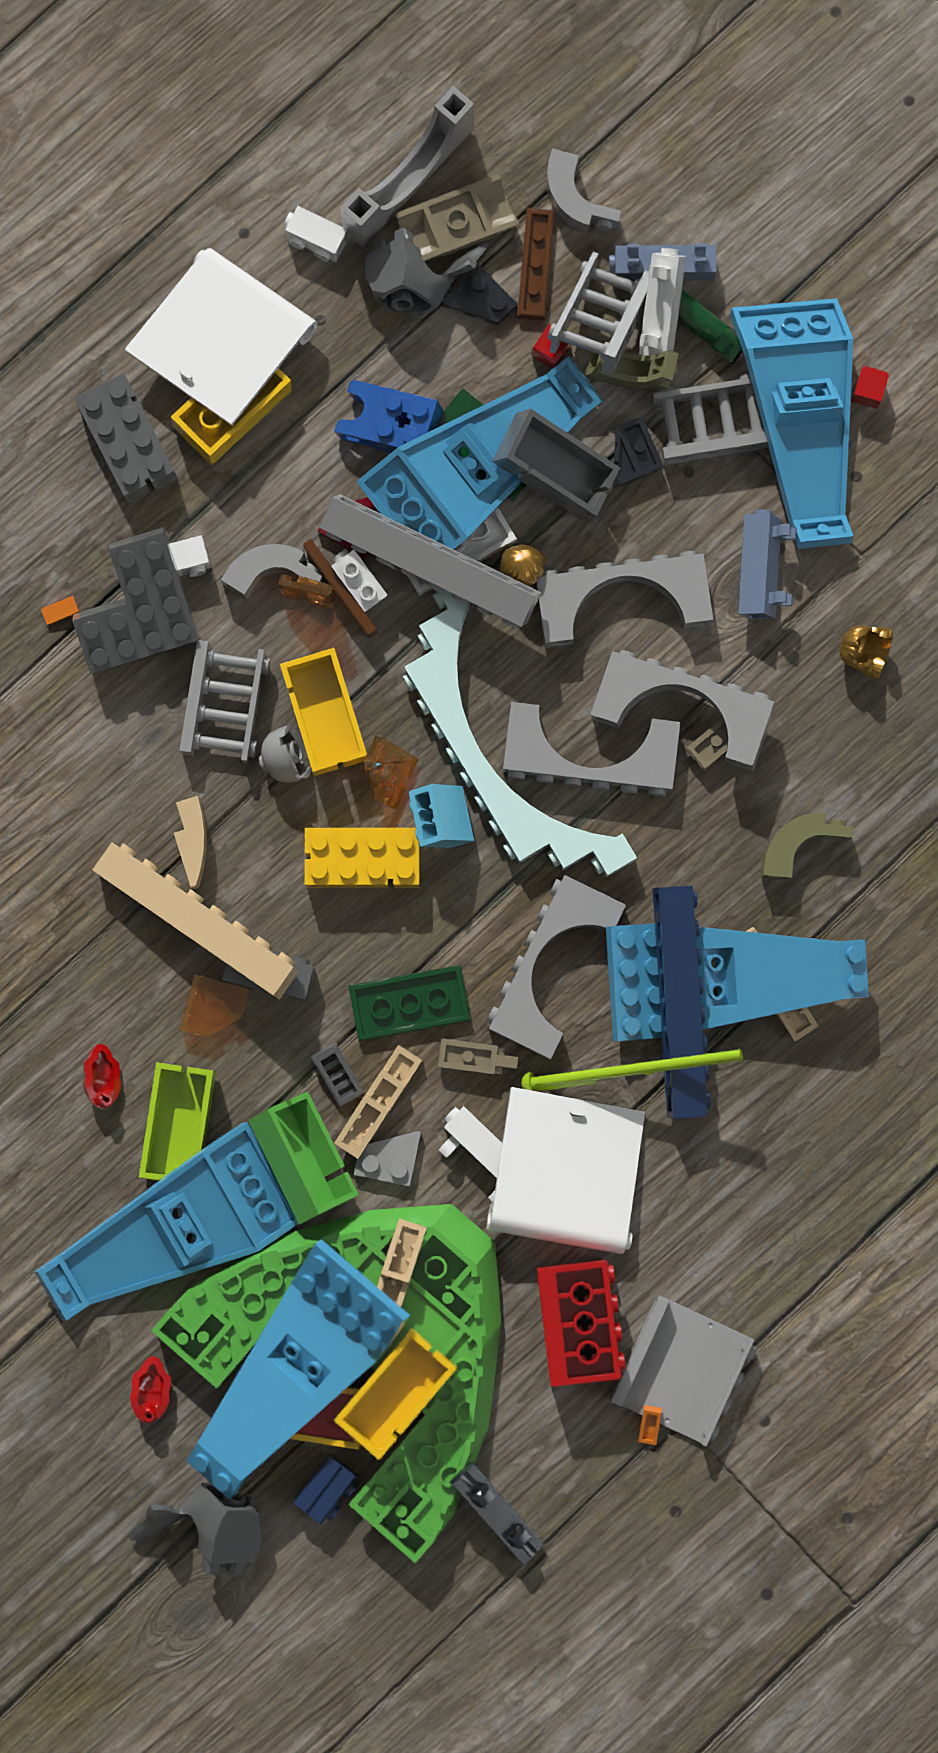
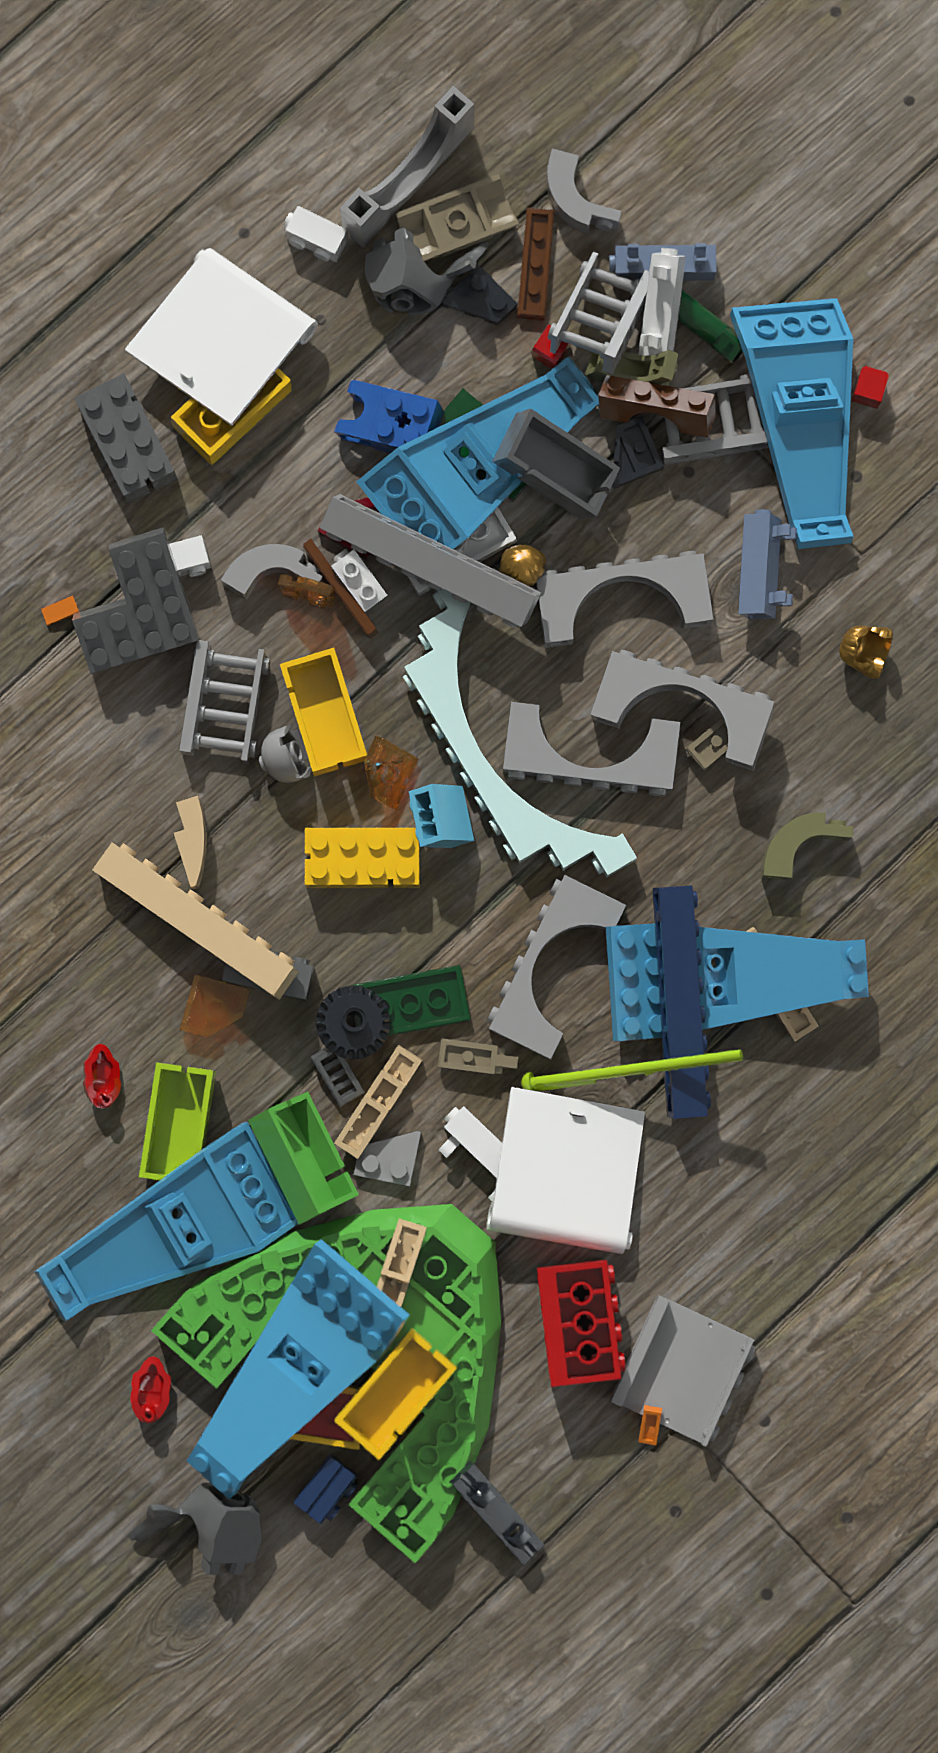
none -> black gear [316,985,391,1060]
none -> reddish brown arch [598,375,716,438]

